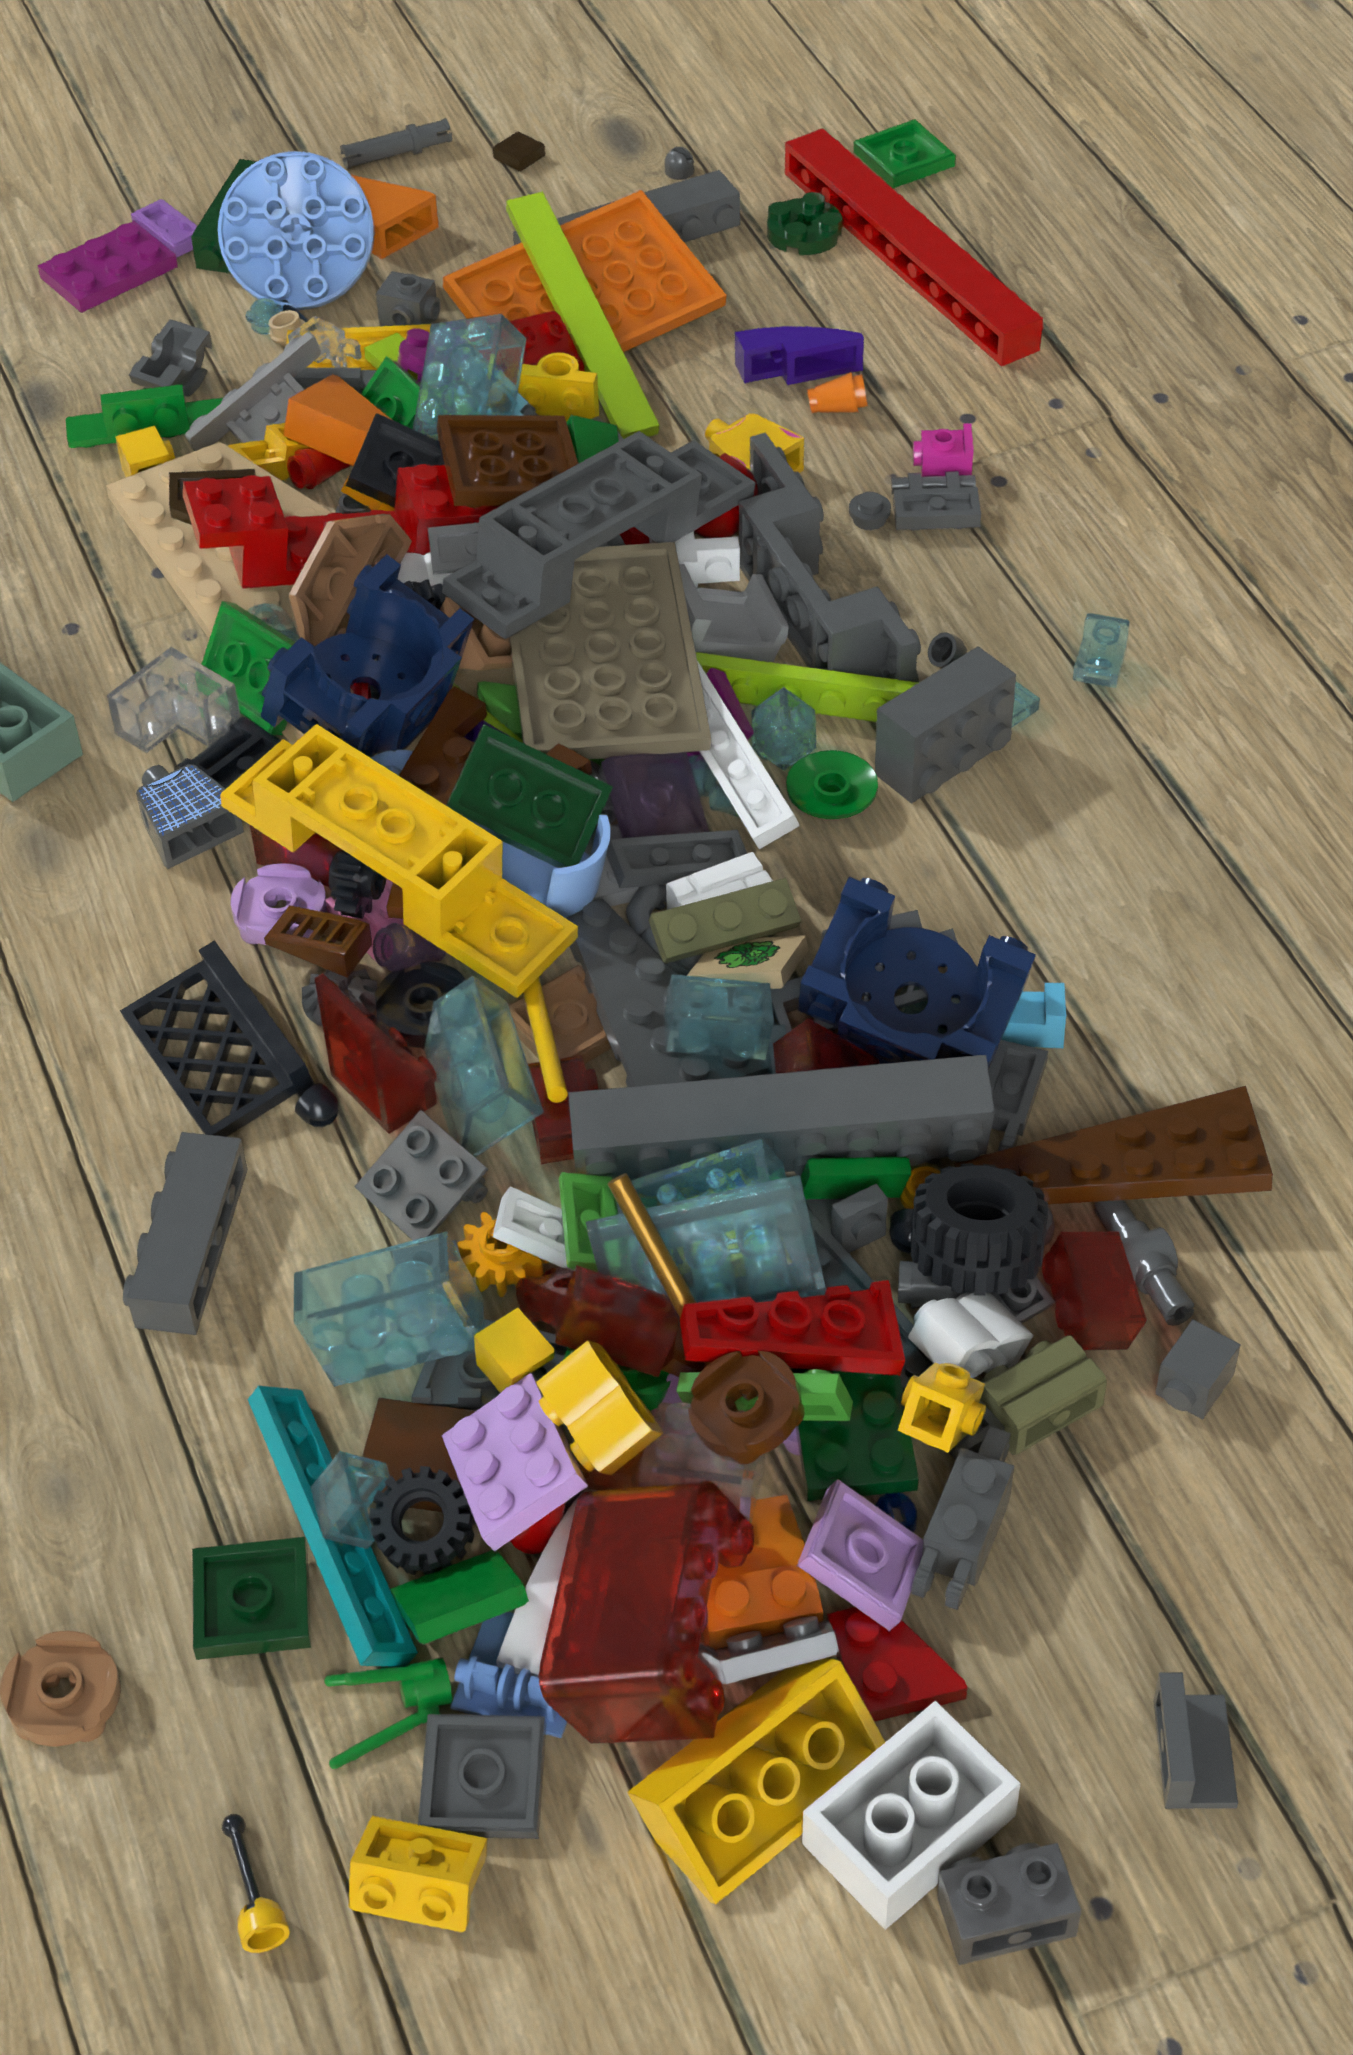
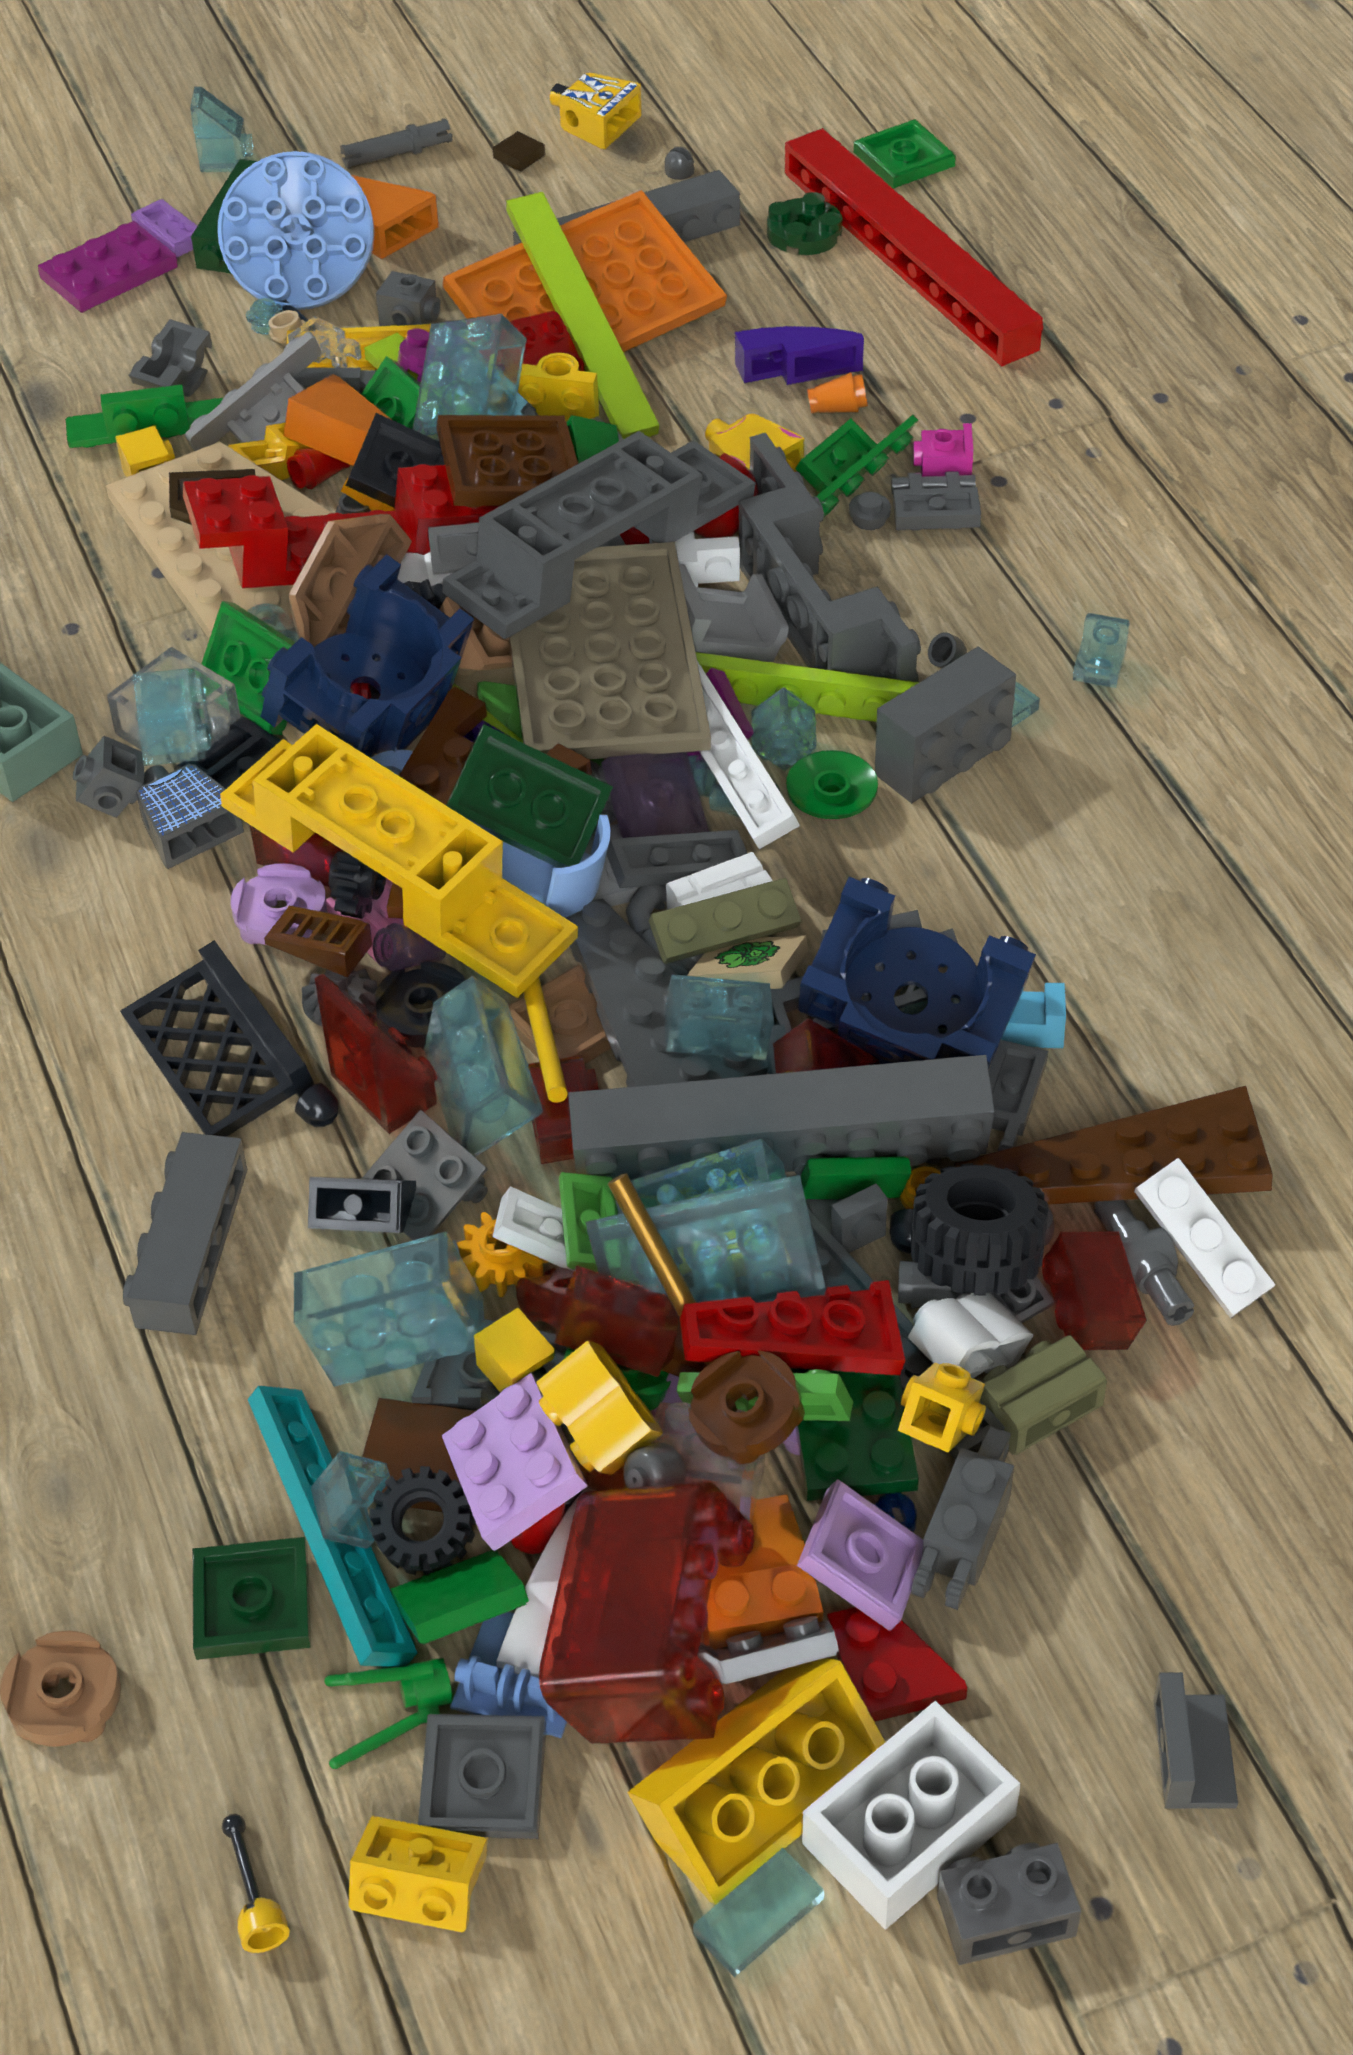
dark grey brick [1155,1319,1241,1420] -> none
none -> dark grey brick [73,735,145,818]
none -> clear light blue brick [133,668,211,766]
none -> clear light blue slope [190,86,253,172]
none -> black slope [308,1177,416,1233]
none -> yellow torso [550,73,642,150]
none -> dark grey piece [623,1443,686,1504]
none -> clear light blue tile [693,1848,824,1978]
none -> green bracket [795,415,919,517]
none -> white plate [1134,1158,1275,1319]

